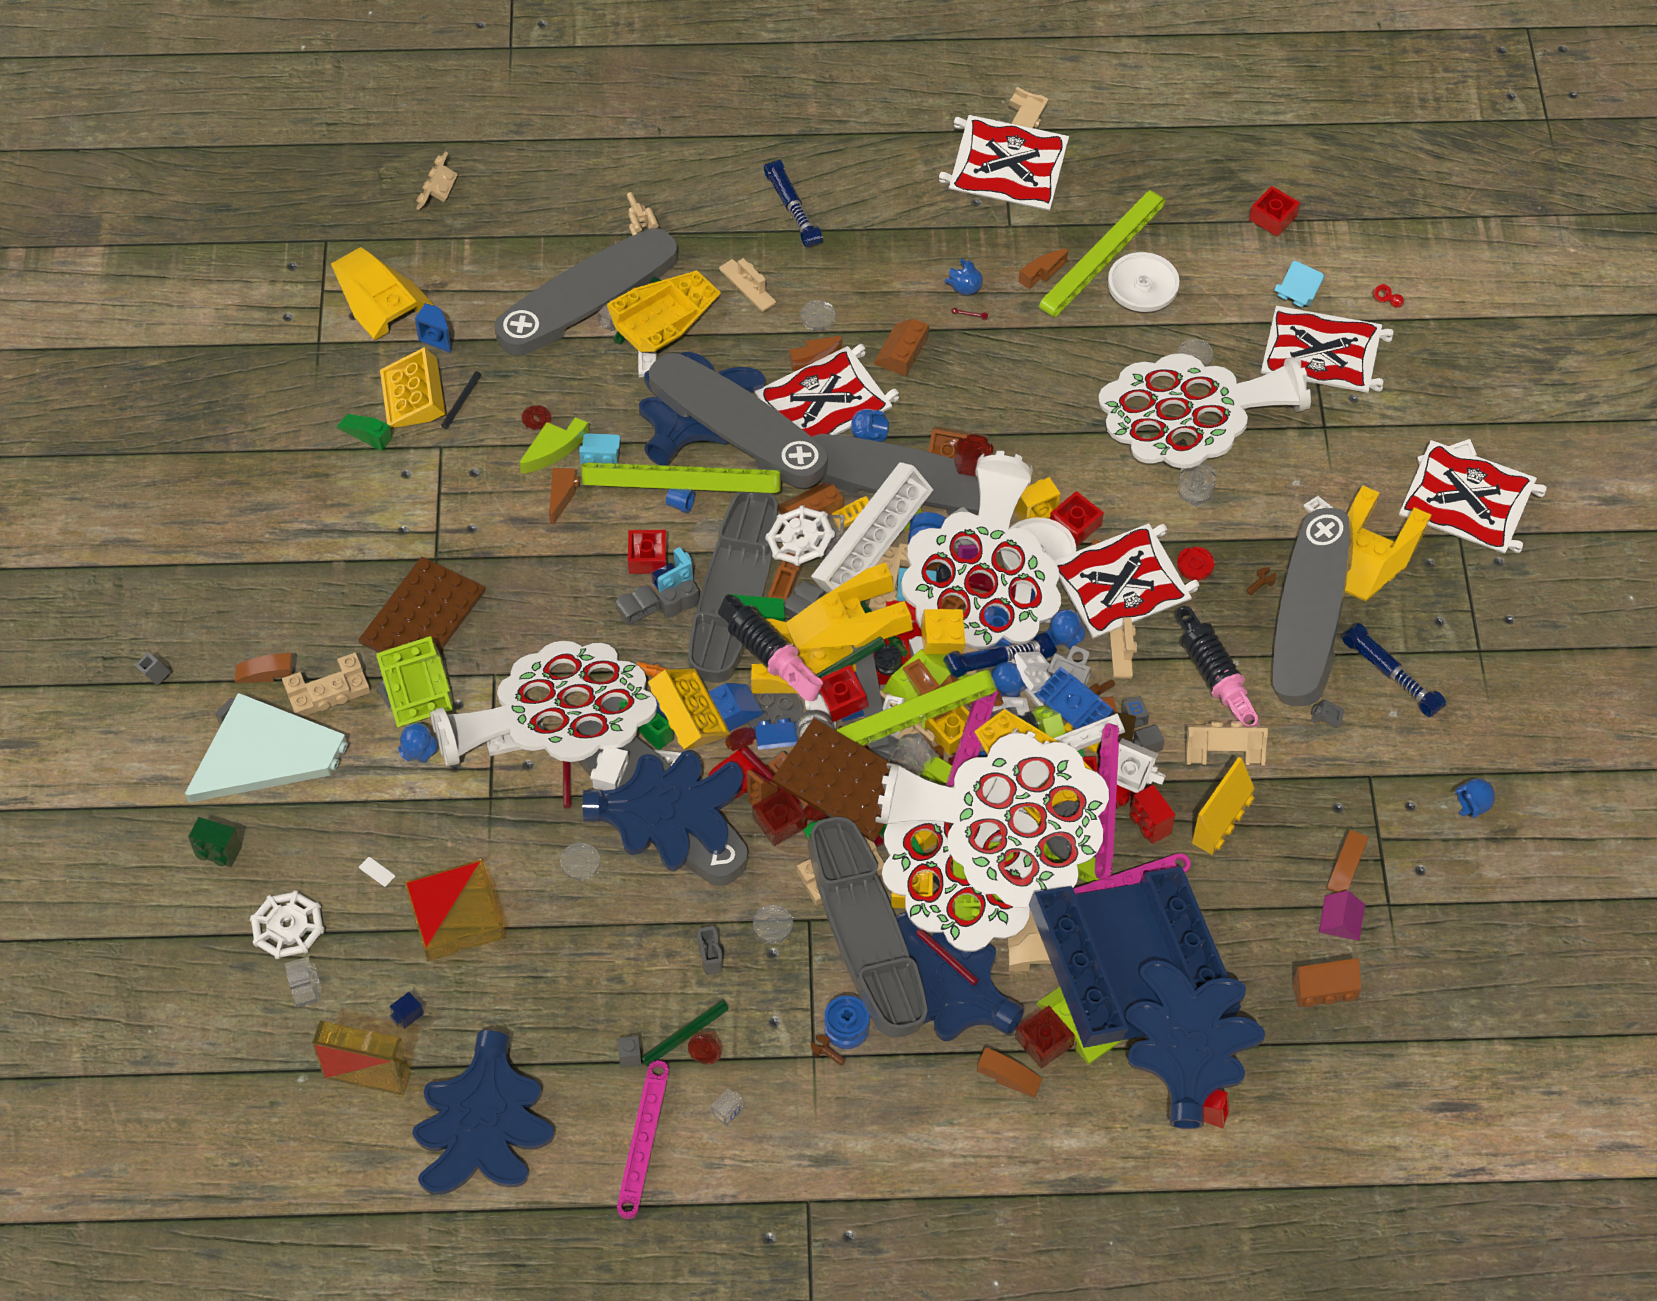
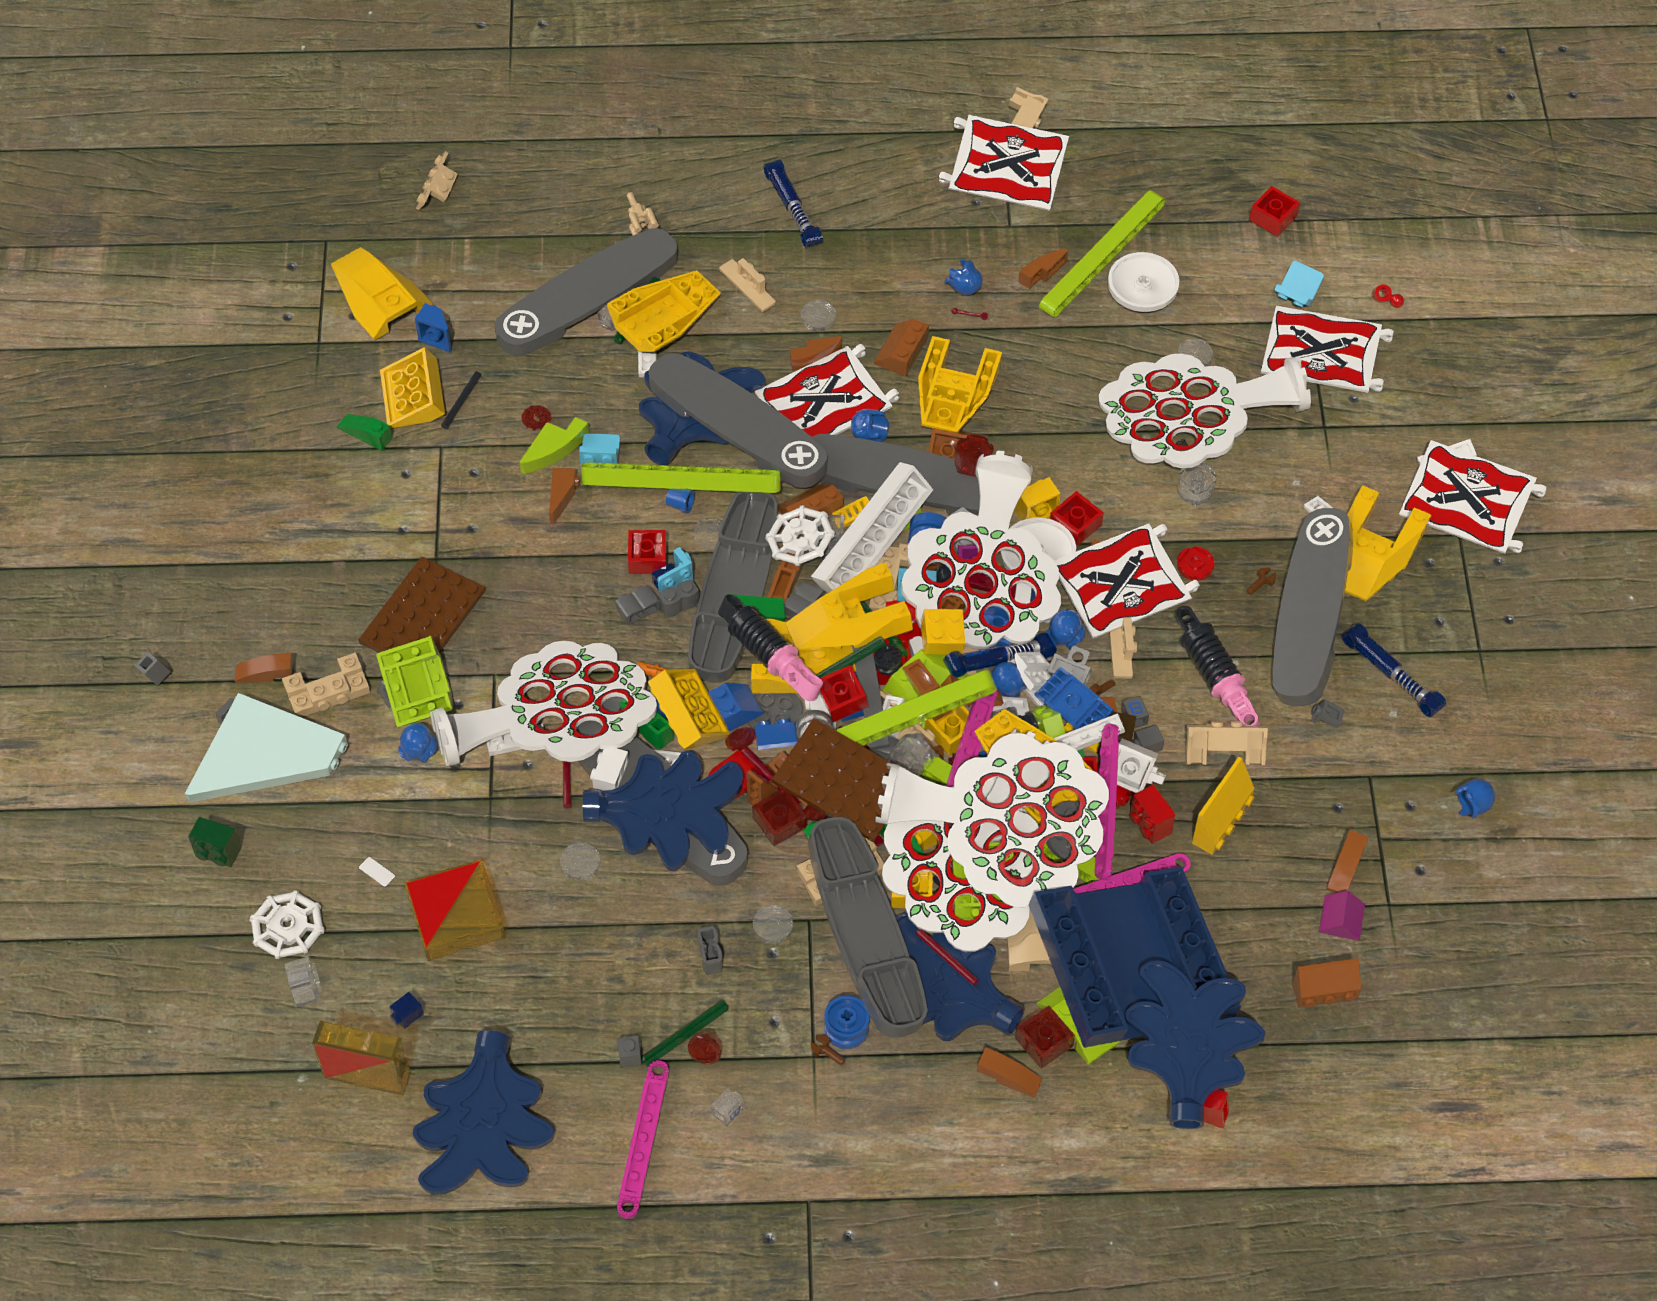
none -> yellow wedge [918,336,1002,432]

